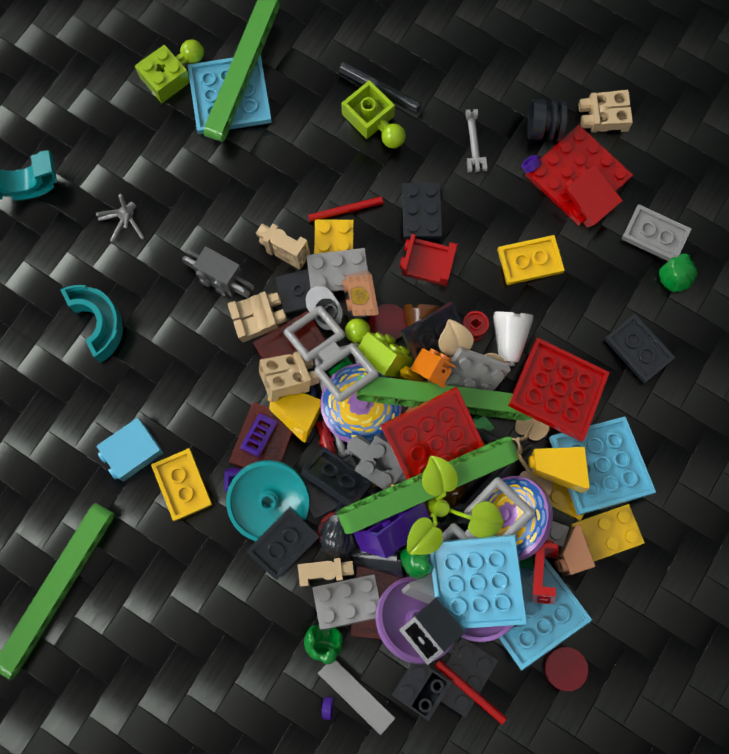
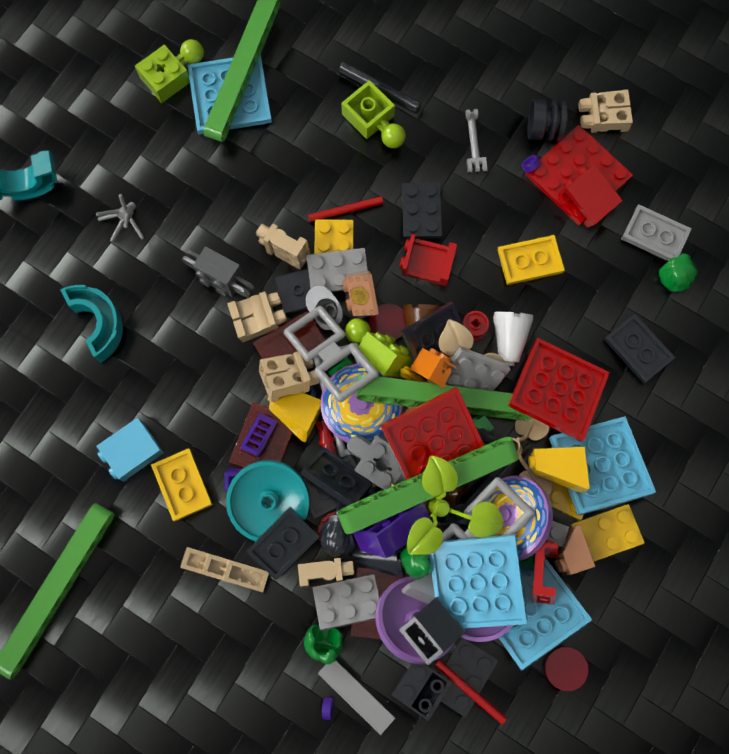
none -> tan slope [180,547,269,592]

